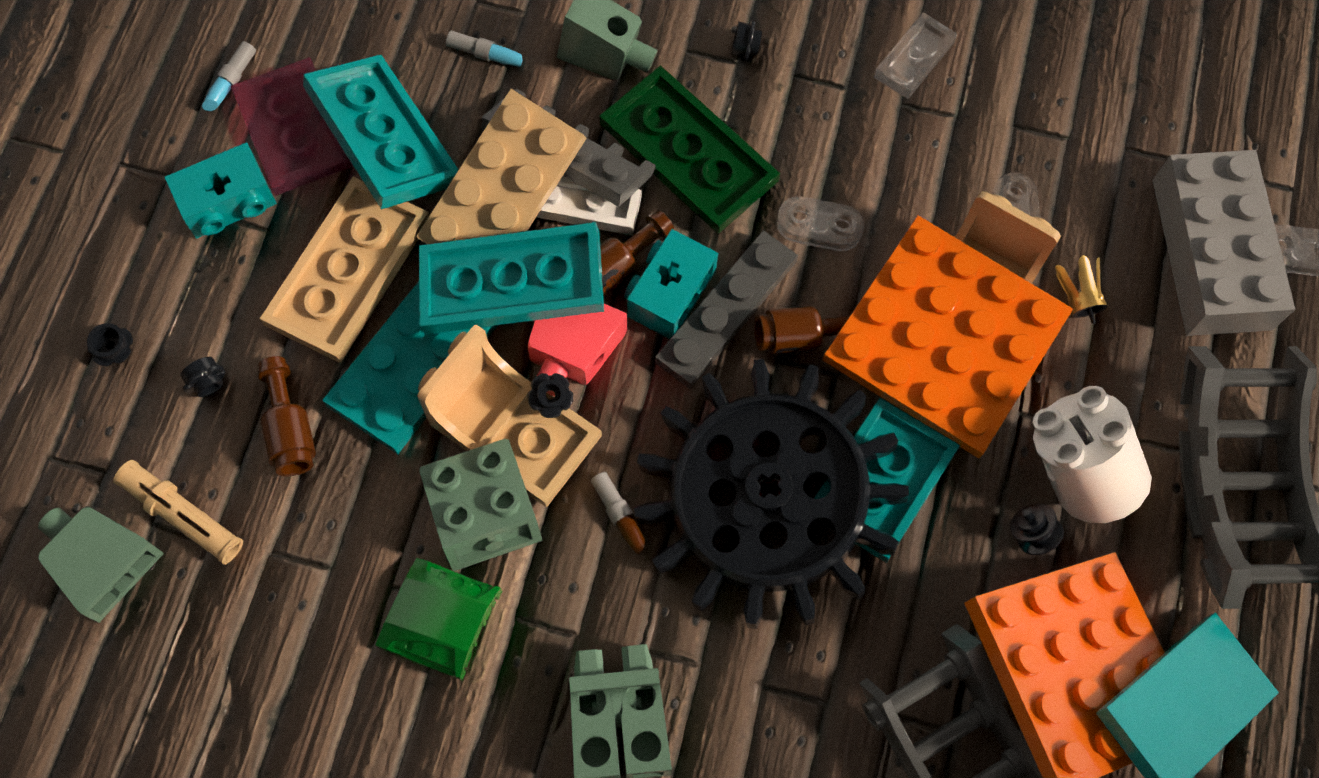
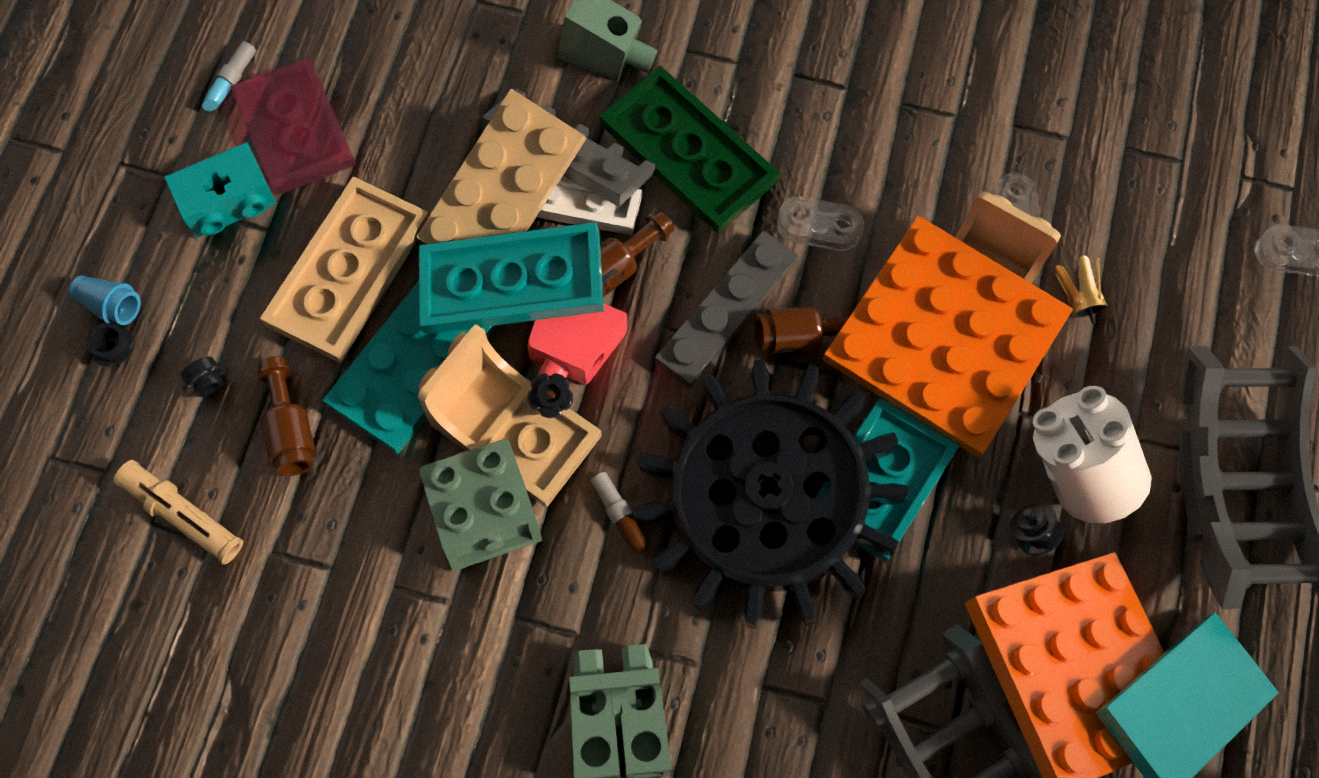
sand green torso [38,506,164,623] -> none
teal plate [303,55,459,210] -> none
green slope [375,558,502,681] -> none
light grey piece [446,30,522,67] -> none
teal brick [624,229,718,339] -> none
black plate [731,20,762,61] -> none
clear plate [874,12,957,99] -> none
light grey brick [1153,150,1295,336] -> none
none -> dark azure cone [69,275,141,325]

